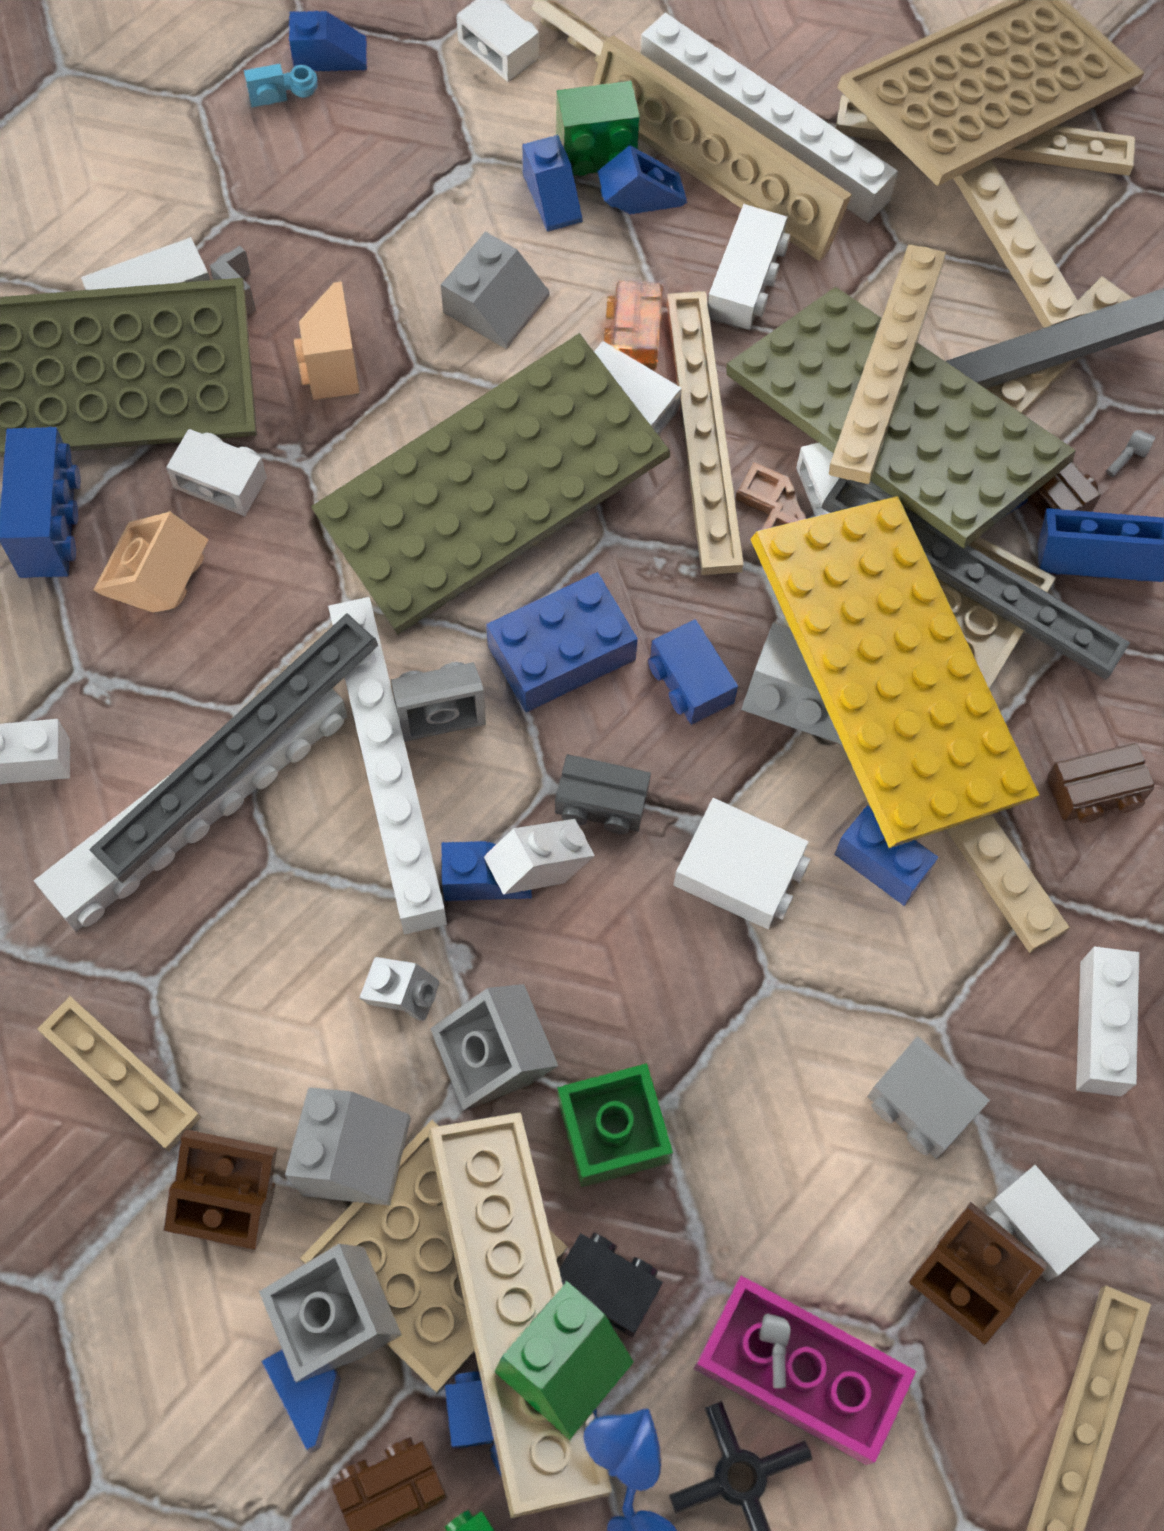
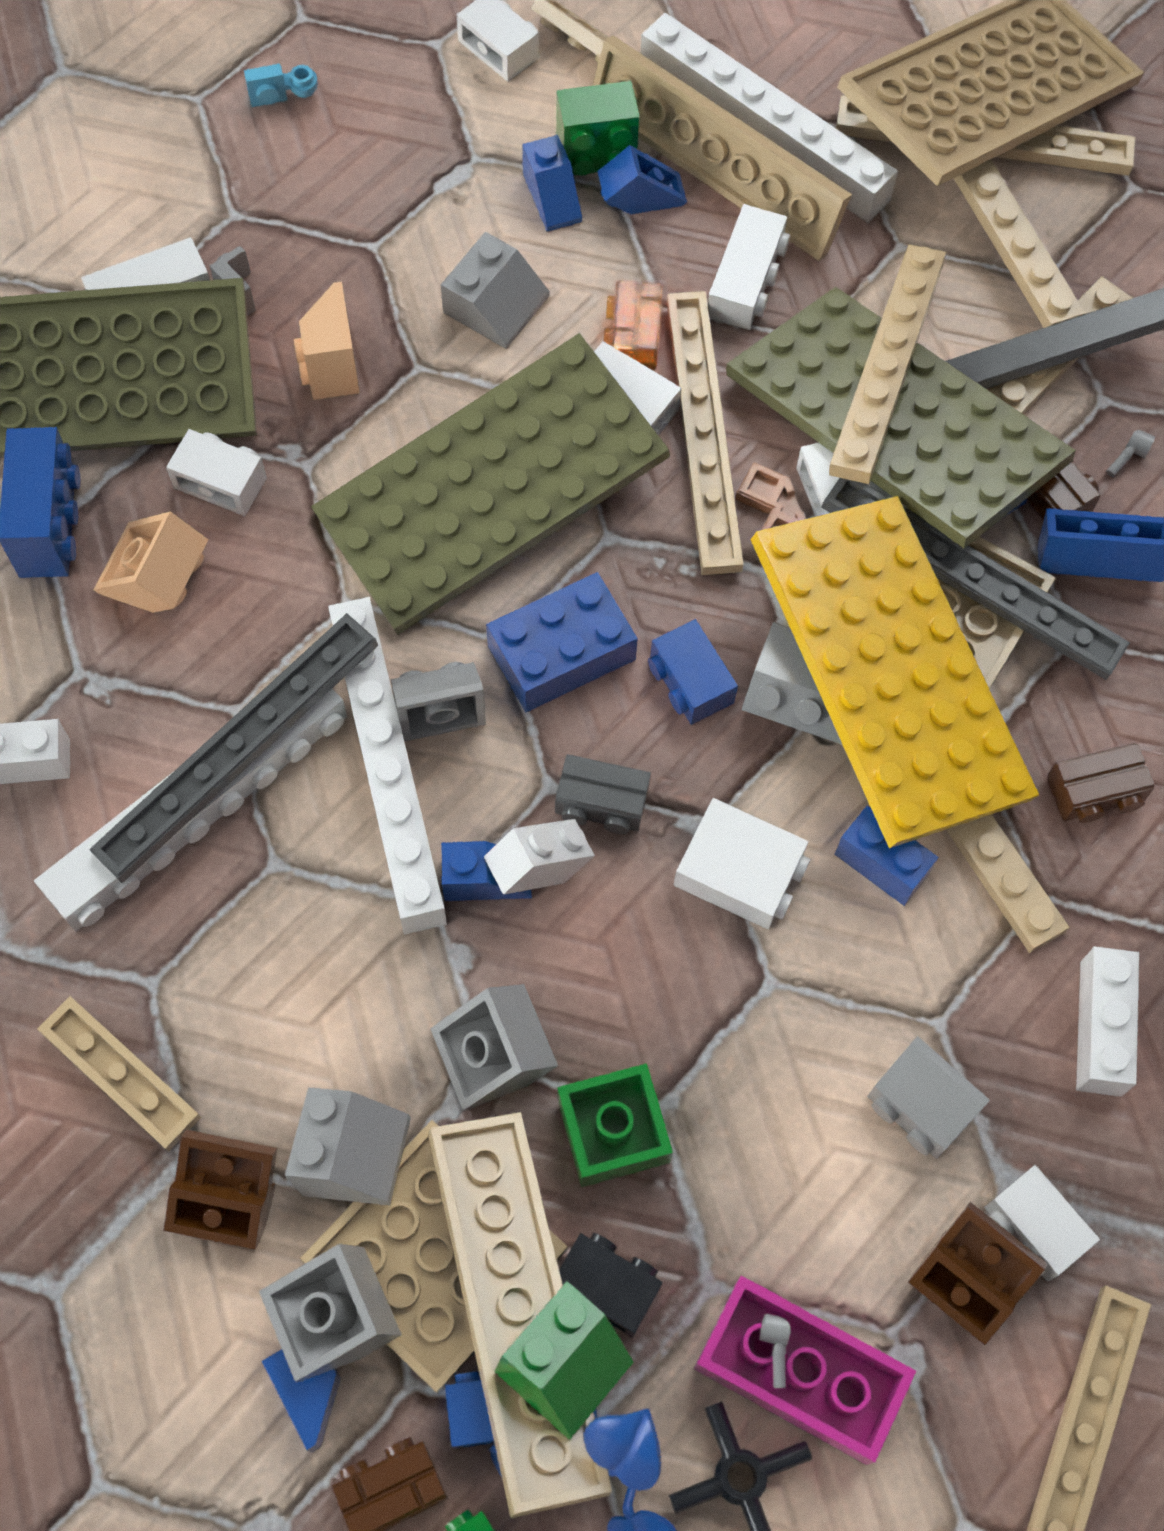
blue slope [289,11,367,71] -> none
light grey bracket [359,957,439,1021] -> none

